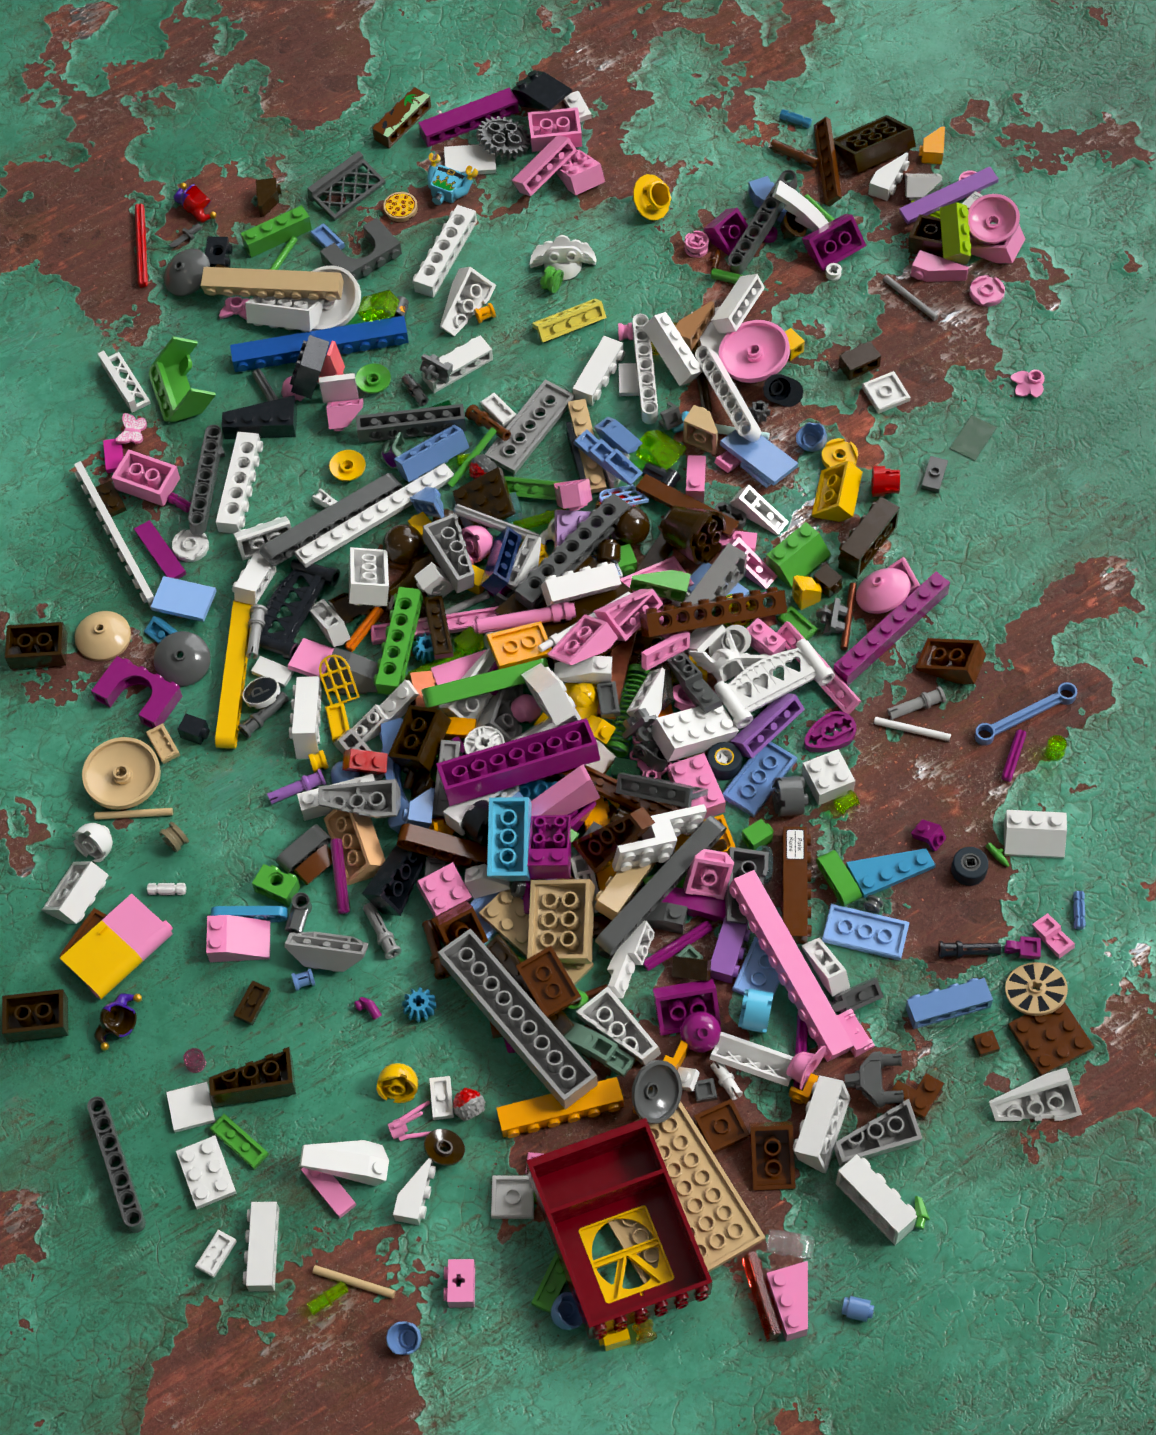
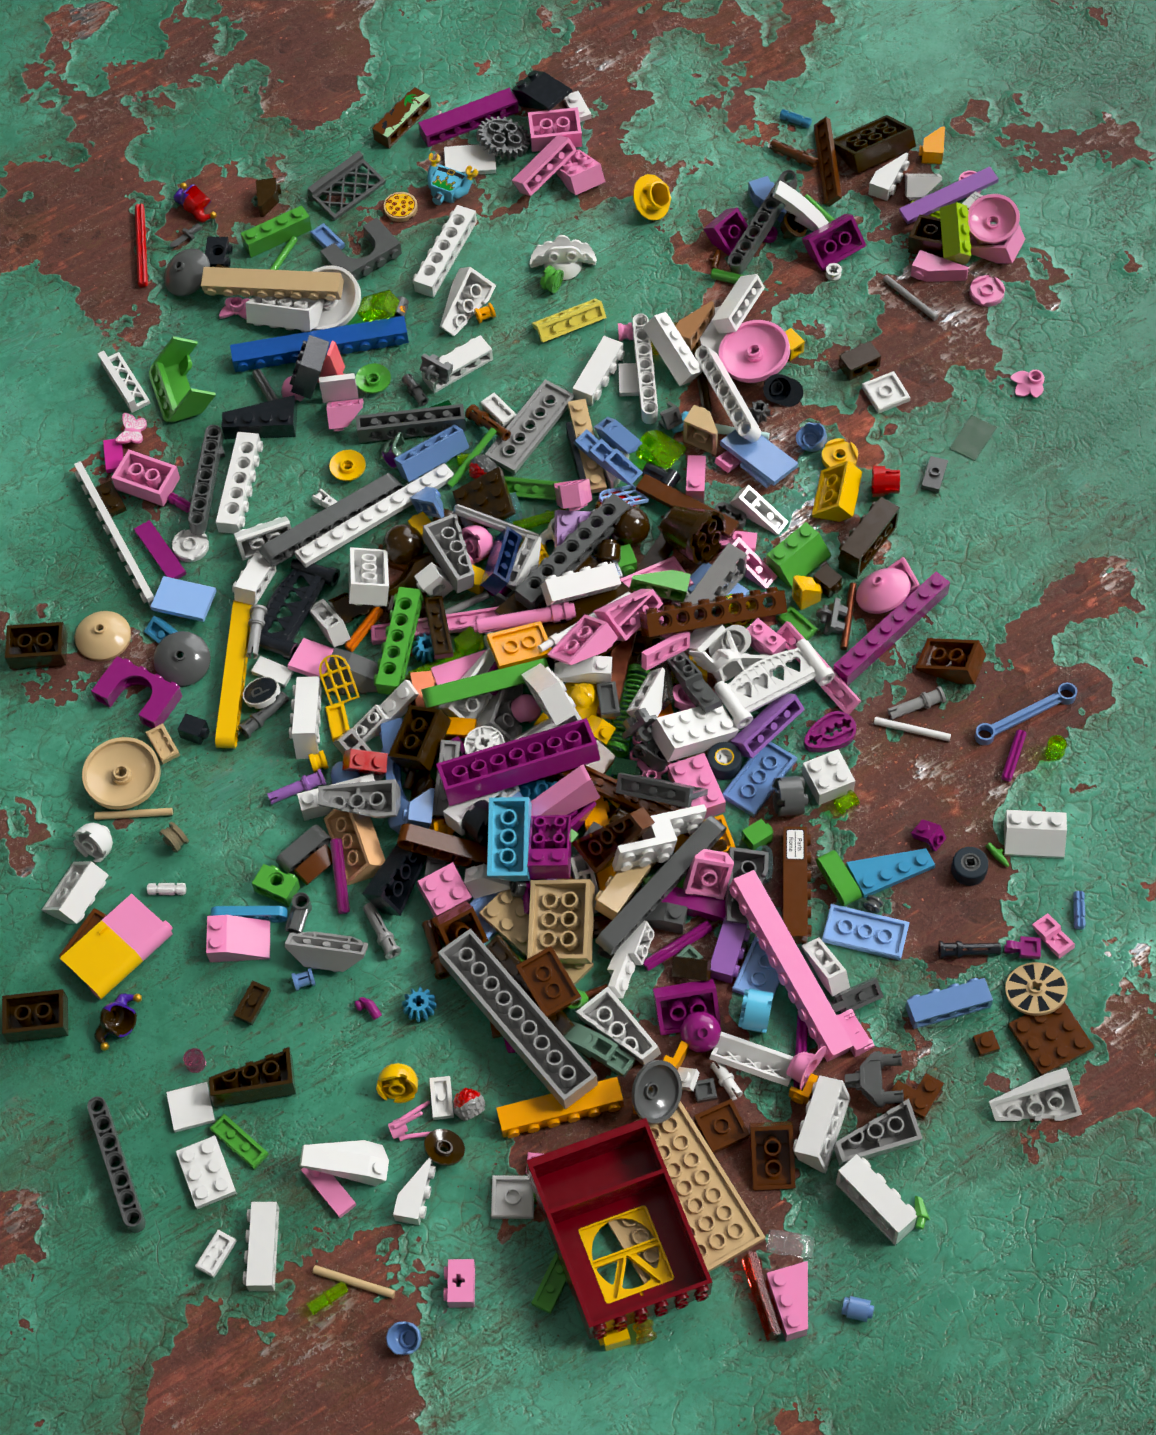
medium blue hair [551,1292,583,1330] -> none
bright pink wheel [685,231,709,258] -> none

